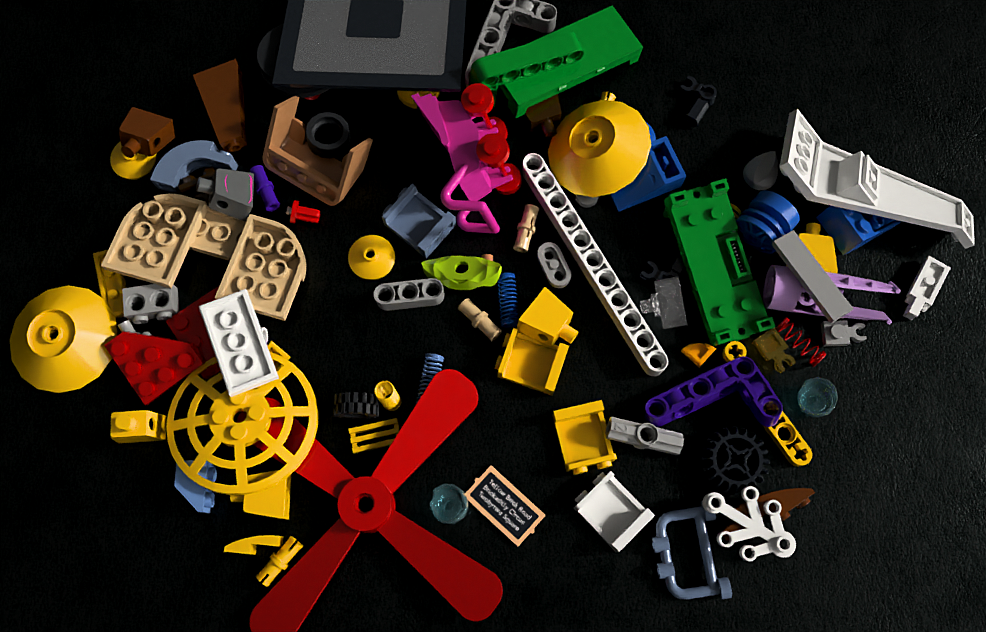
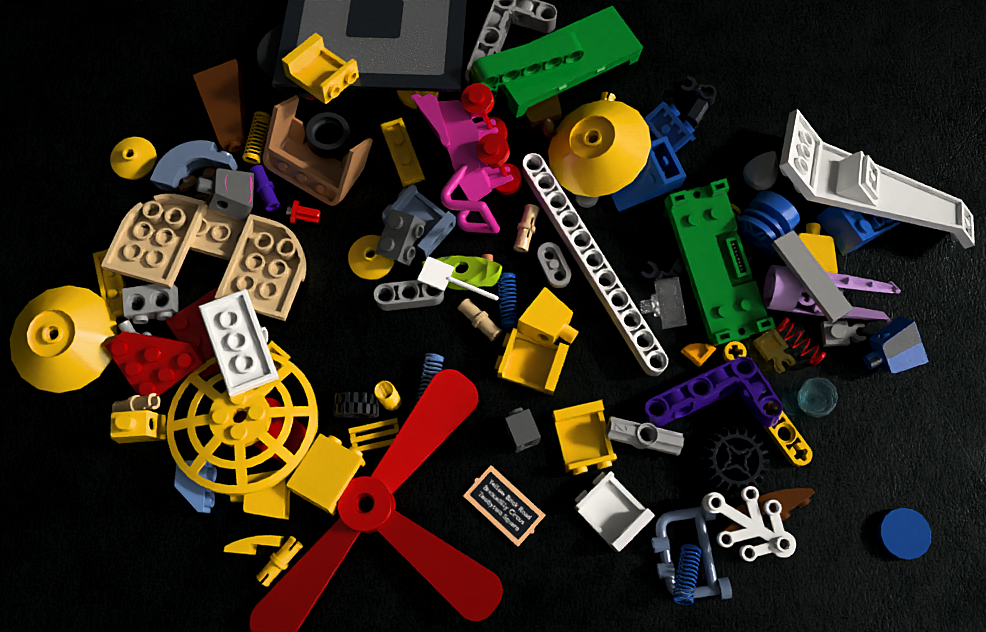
reddish brown torso [119,107,175,158] -> none
clear light blue hair [430,483,469,524] -> none
white hinge [903,256,951,321] -> none
none -> tan pin [112,393,160,412]
none -> yellow piece [242,111,272,164]
none -> yellow panel [281,32,359,104]
none -> yellow panel [286,434,366,516]
none -> dark grey bracket [375,209,425,266]
none -> yellow tile [380,118,425,187]
none -> white piece [417,256,499,301]
none -> dark grey brick [505,408,541,453]
none -> blue bracket [644,101,696,152]
none -> blue piece [672,544,701,605]
none -> blue torso [863,316,929,374]
none -> blue tile [877,508,931,560]

